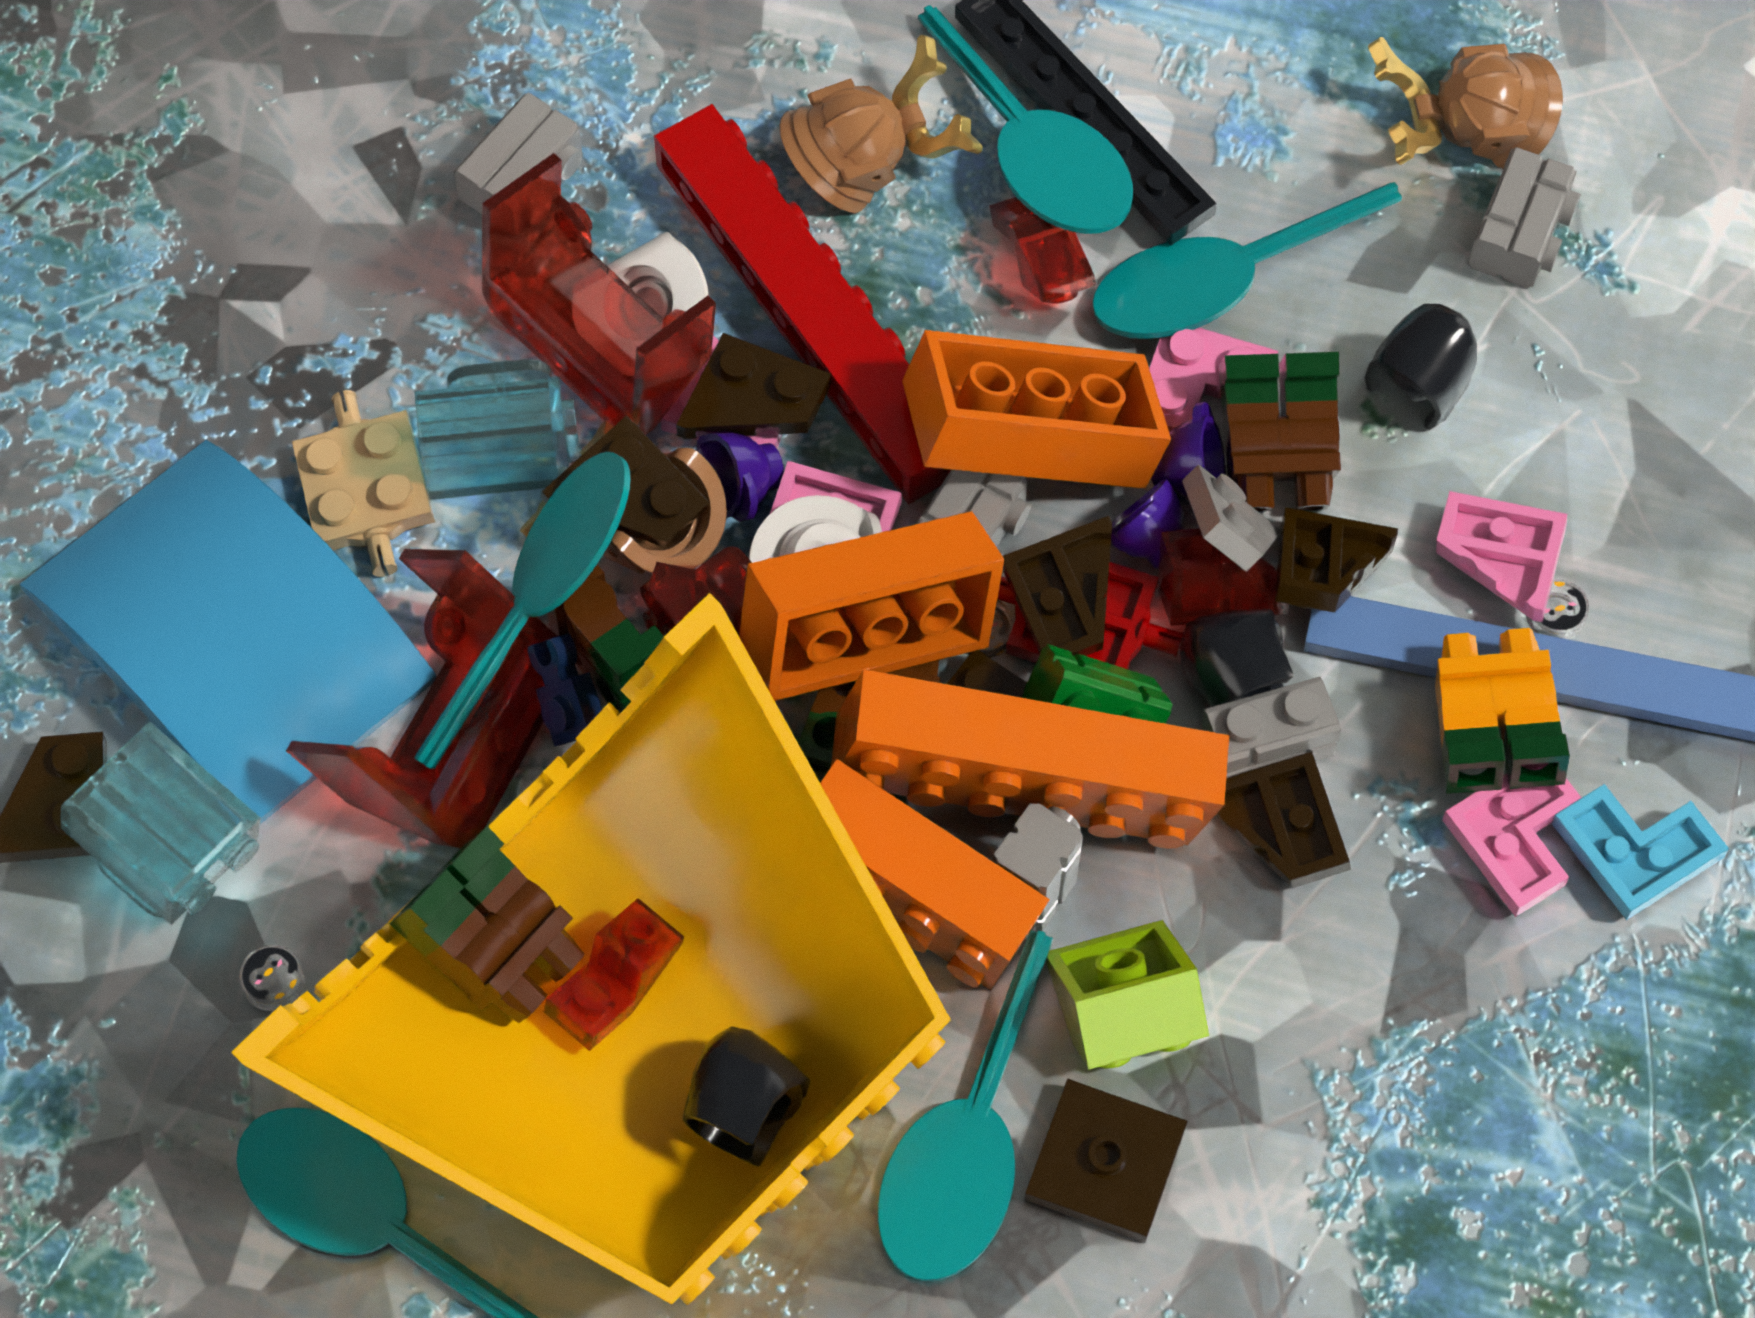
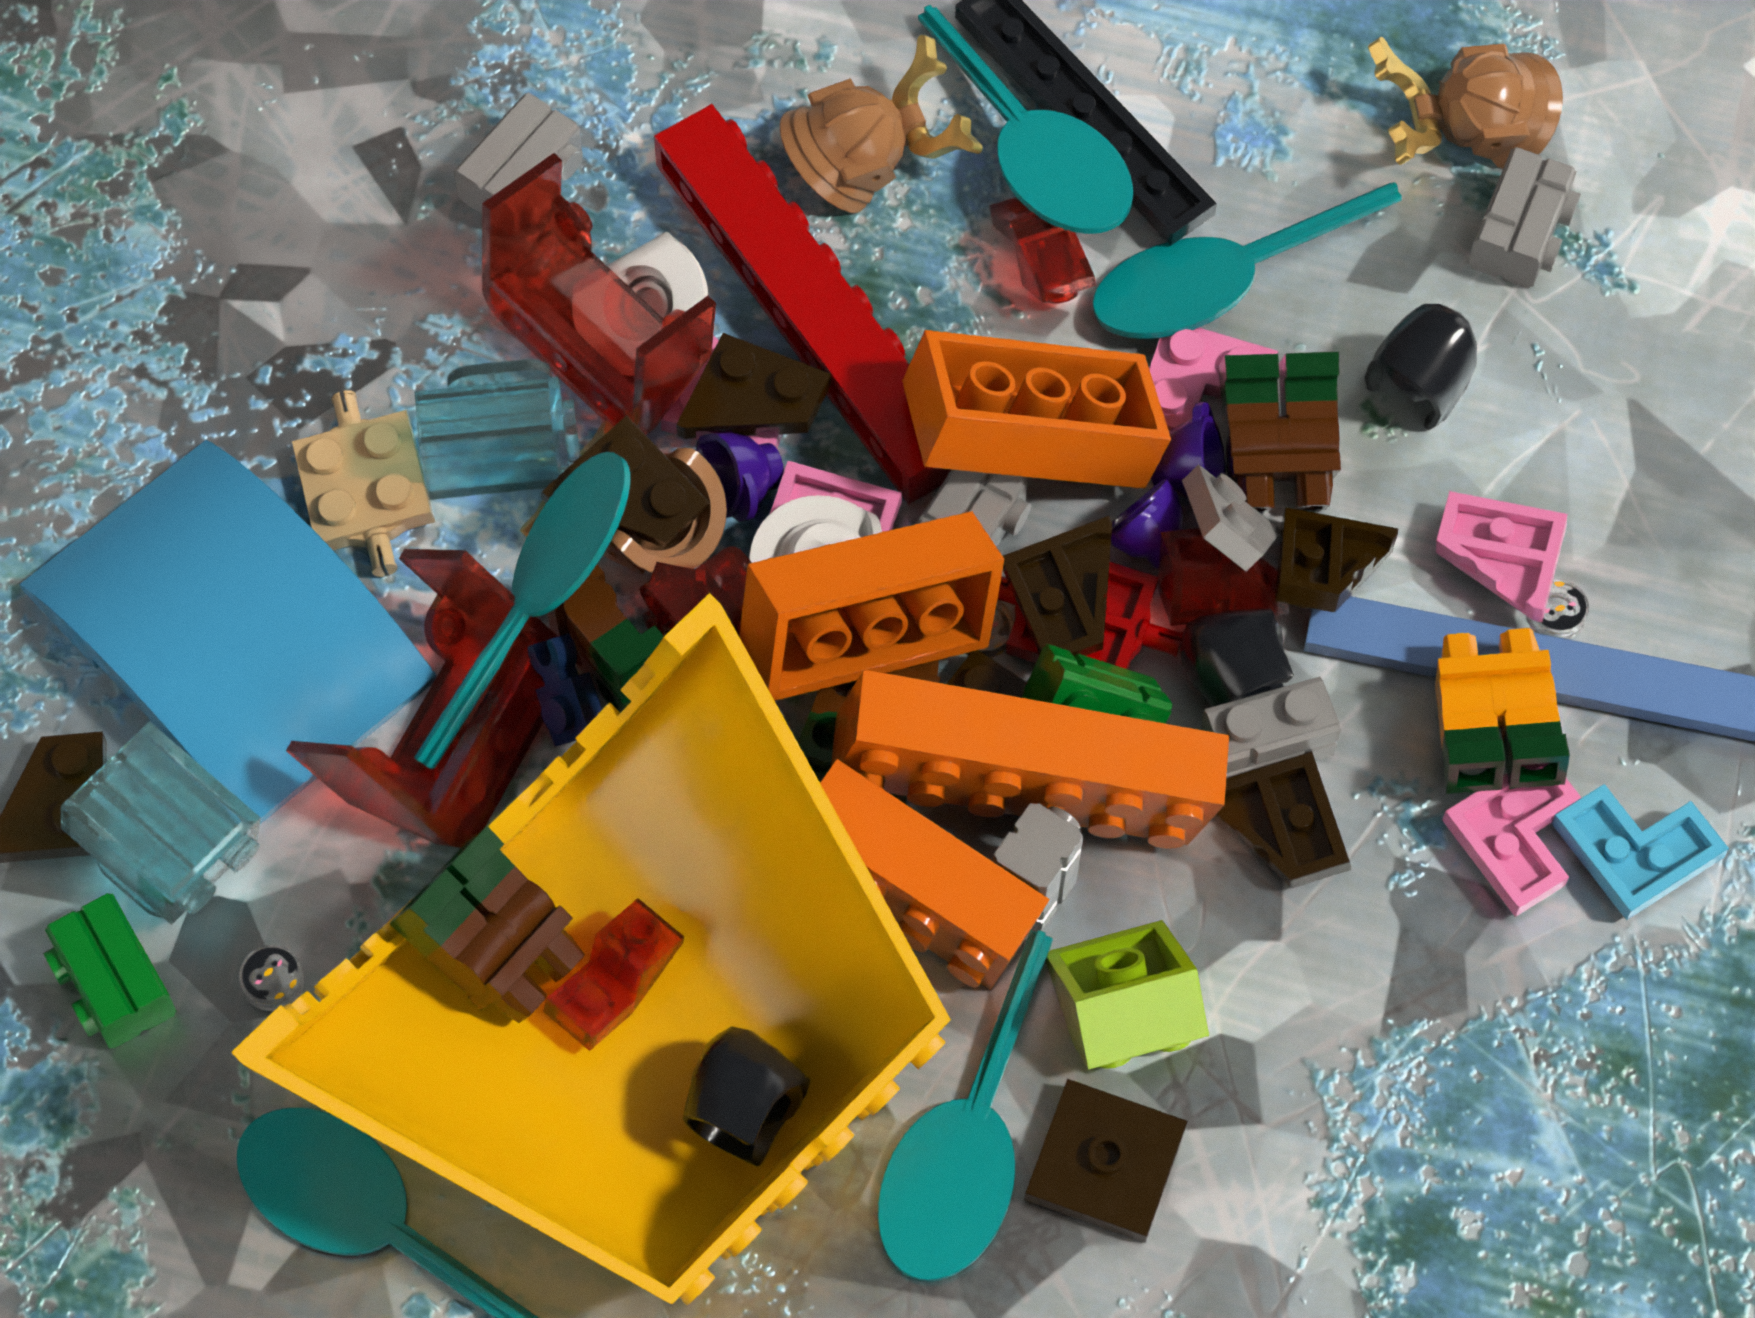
none -> green brick [43,893,177,1049]

